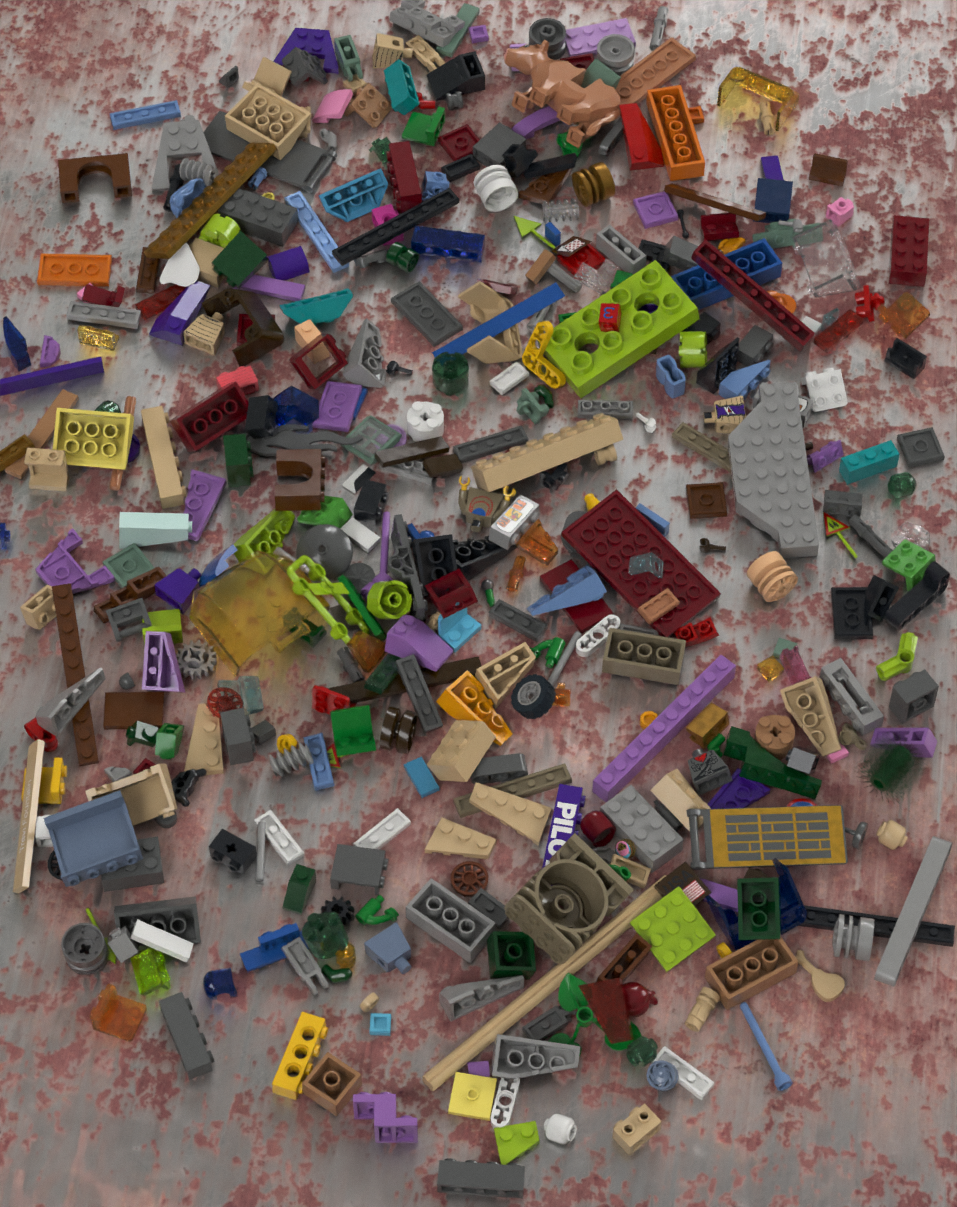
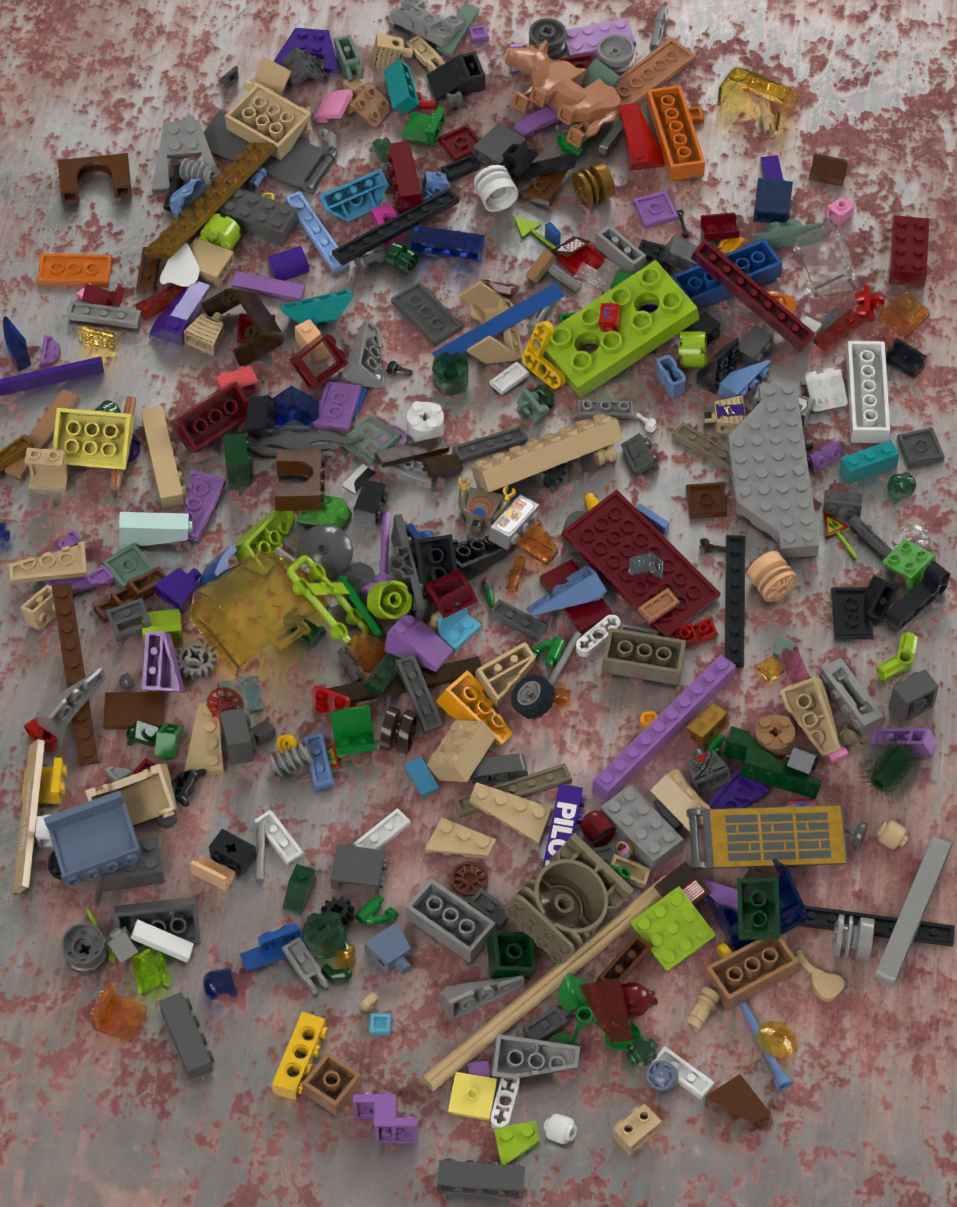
medium blue tile [110,100,181,130] -> none
dark green slope [211,231,268,289] -> none
white tile [340,517,381,553] -> none
clear piece [542,198,579,222] -> none
reddish brown tile [664,183,766,221] -> none
light grey hand [778,219,803,233] -> none
none -> tan wing [9,541,87,584]
none -> light nougat panel [190,855,236,891]
none -> dark grey bracket [621,433,660,476]
none -> reddish brown slope [705,1074,770,1132]
none -> black tile [724,535,745,668]
none -> clear yellow dish [757,1021,797,1058]
none -> white brick [846,341,890,443]

